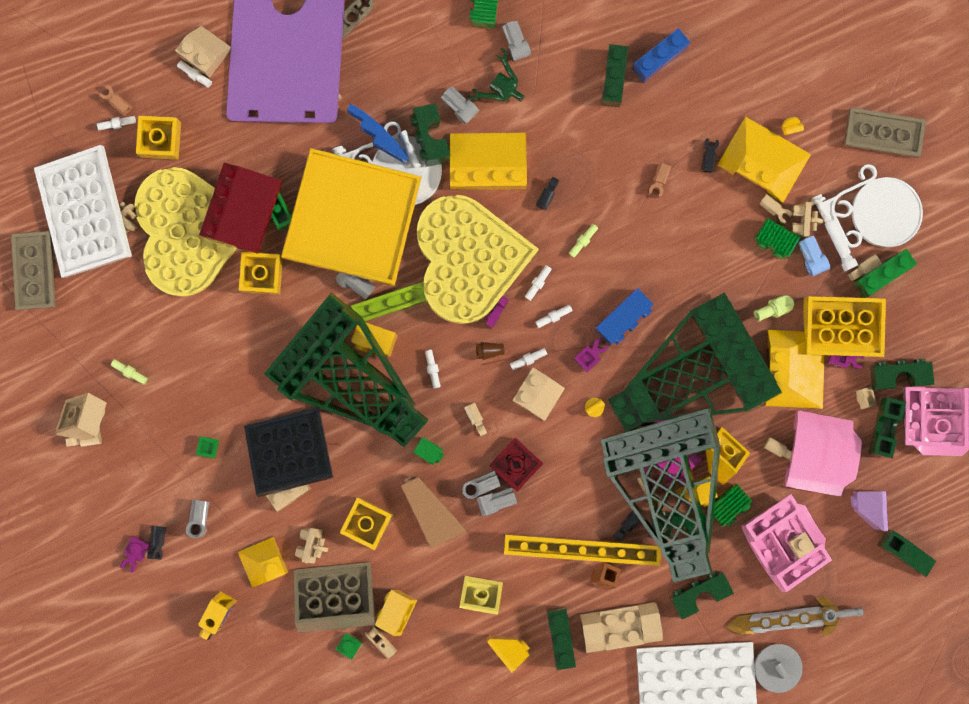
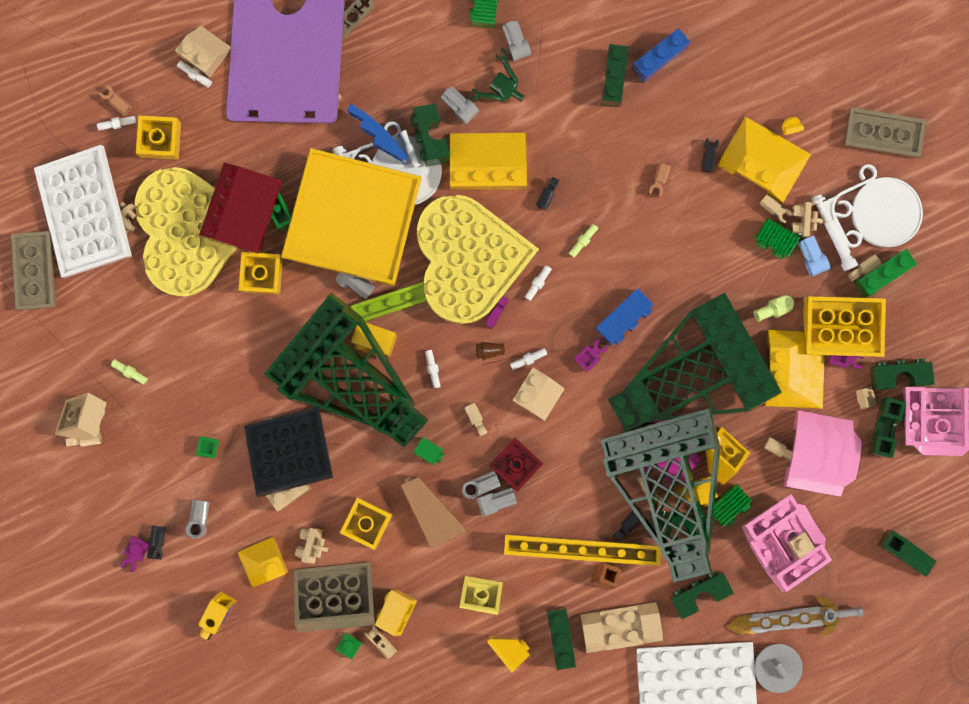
white bar [535,305,573,328] -> none
yellow plate [585,398,605,417] -> none
lavender slope [851,491,888,531] -> none

